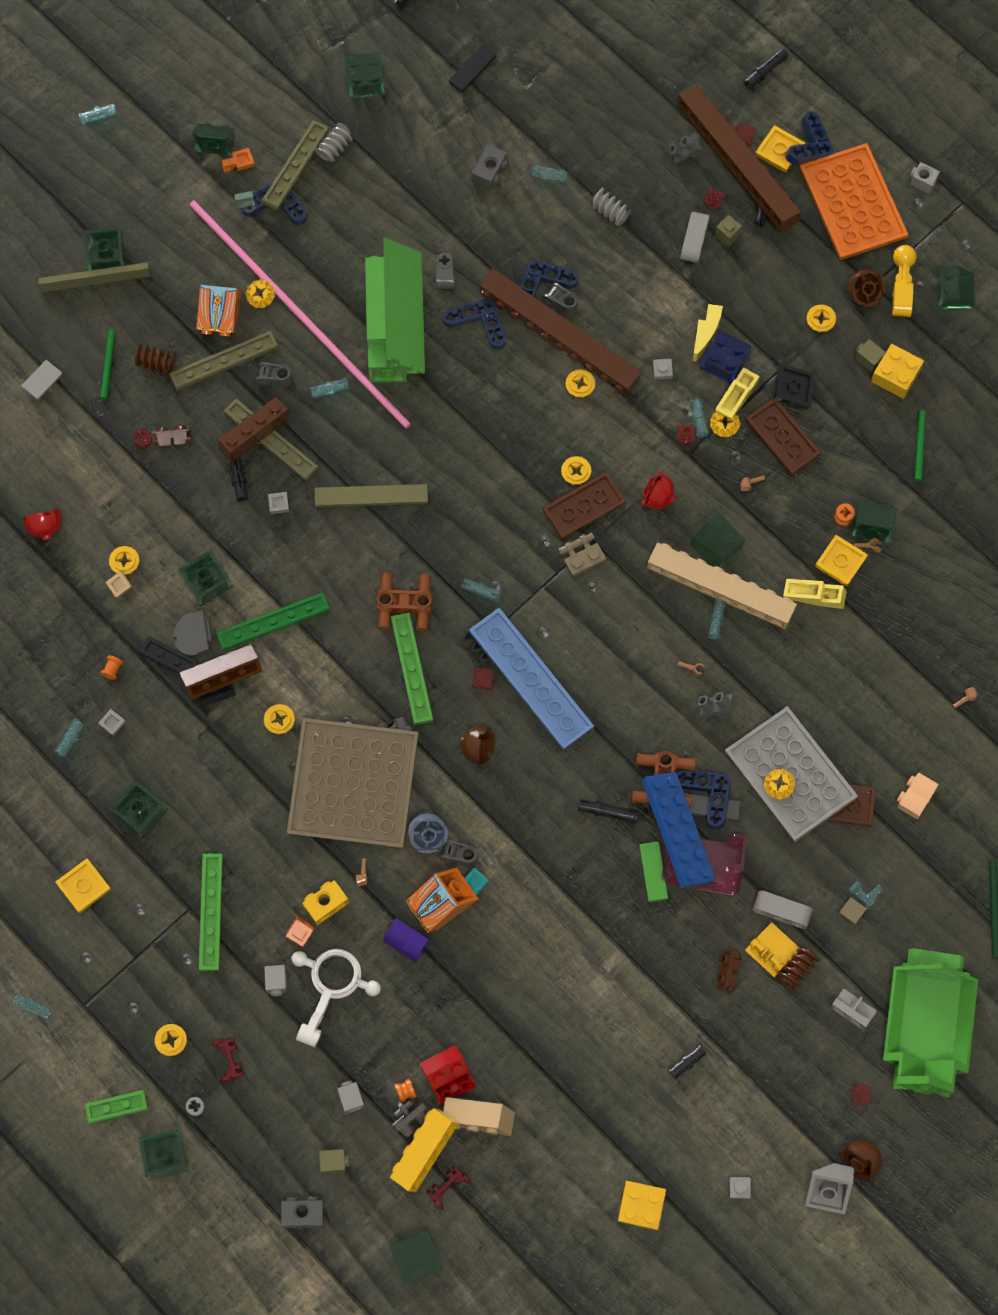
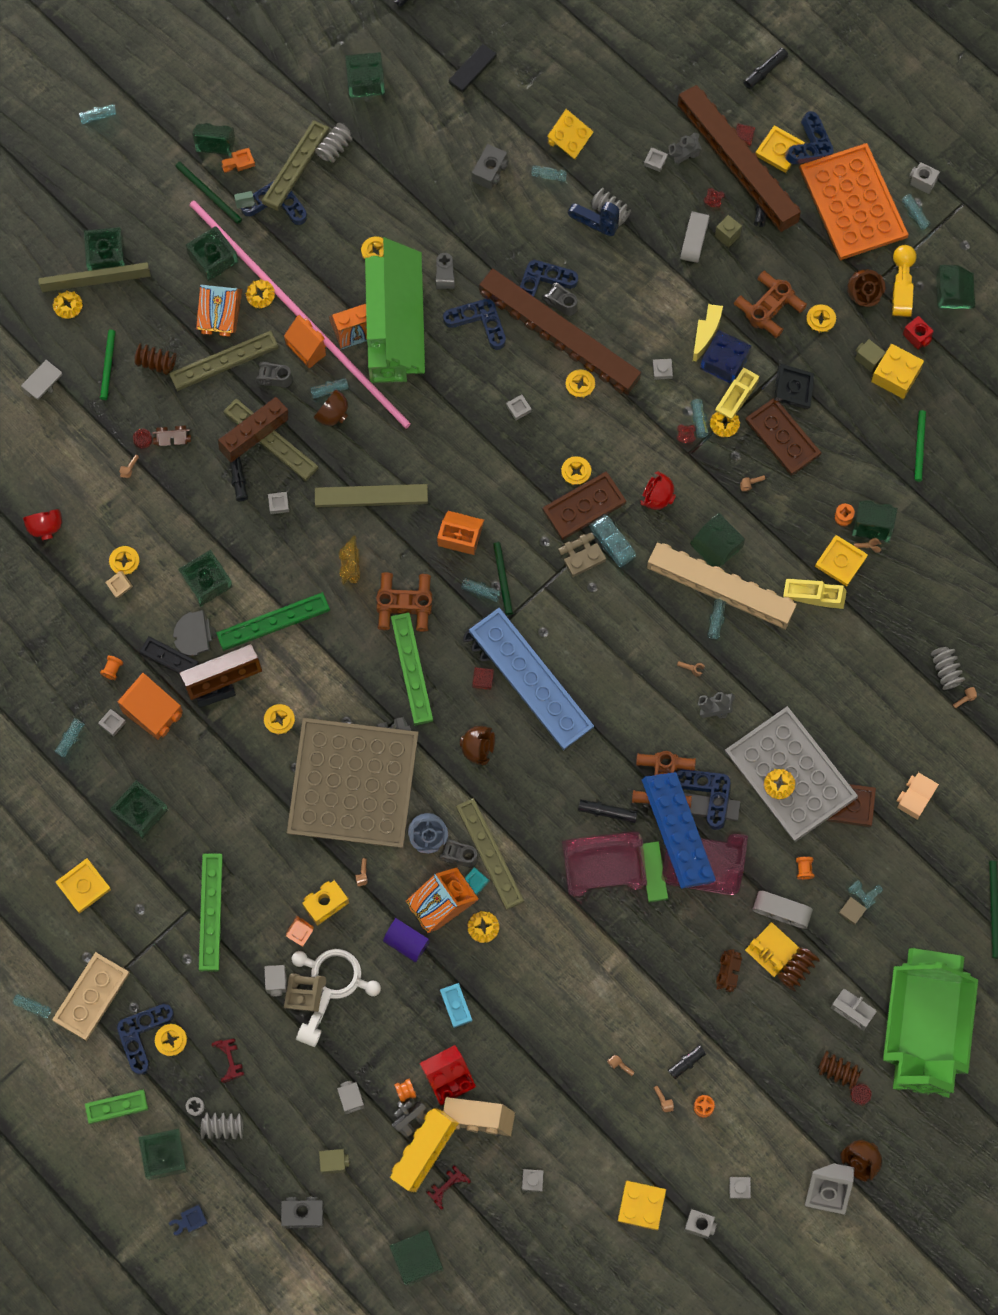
none -> tan plate [52,952,130,1041]
none -> yellow gear [53,290,83,319]
none -> dark blue beam [117,1004,174,1075]
none -> orange slope [118,673,183,740]
none -> medium nougat hand [119,455,139,478]
none -> dark blue plate [169,1205,208,1236]
none -> dark green piece [175,161,242,224]
none -> clear green brick [186,226,238,281]
none -> light grey piece [201,1113,243,1139]
none -> orange slope [284,314,326,369]
none -> dark tan plate [284,973,326,1012]
none -> reddish brown cylinder [313,389,348,426]
none -> orange slope [329,304,367,349]
none -> clear yellow hinge [339,536,360,584]
none -> yellow gear [361,237,384,258]
none -> orange slope [437,511,484,555]
none -> medium azure plate [440,983,472,1028]
none -> olive tile [456,798,524,911]
none -> yellow gear [468,911,499,943]
none -> dark green bar [493,542,513,615]
none -> light grey plate [506,395,532,420]
none -> light grey plate [522,1169,544,1192]
none -> yellow hinge [547,109,593,159]
none -> clear pink windscreen [562,832,647,897]
none -> dark blue beam [567,202,619,236]
none -> clear light blue beam [589,514,637,567]
none -> medium nougat hand [607,1055,635,1076]
none -> light grey plate [644,147,668,172]
none -> medium nougat hand [654,1086,674,1112]
none -> light grey brick [684,1209,717,1239]
none -> orange wheel [694,1095,715,1118]
none -> dark orange piece [734,270,807,338]
none -> orange bush [796,857,814,880]
none -> reddish brown piece [818,1050,863,1090]
none -> clear light blue pin [901,194,931,230]
none -> red brick [903,316,934,350]
none -> light grey piece [931,647,965,690]

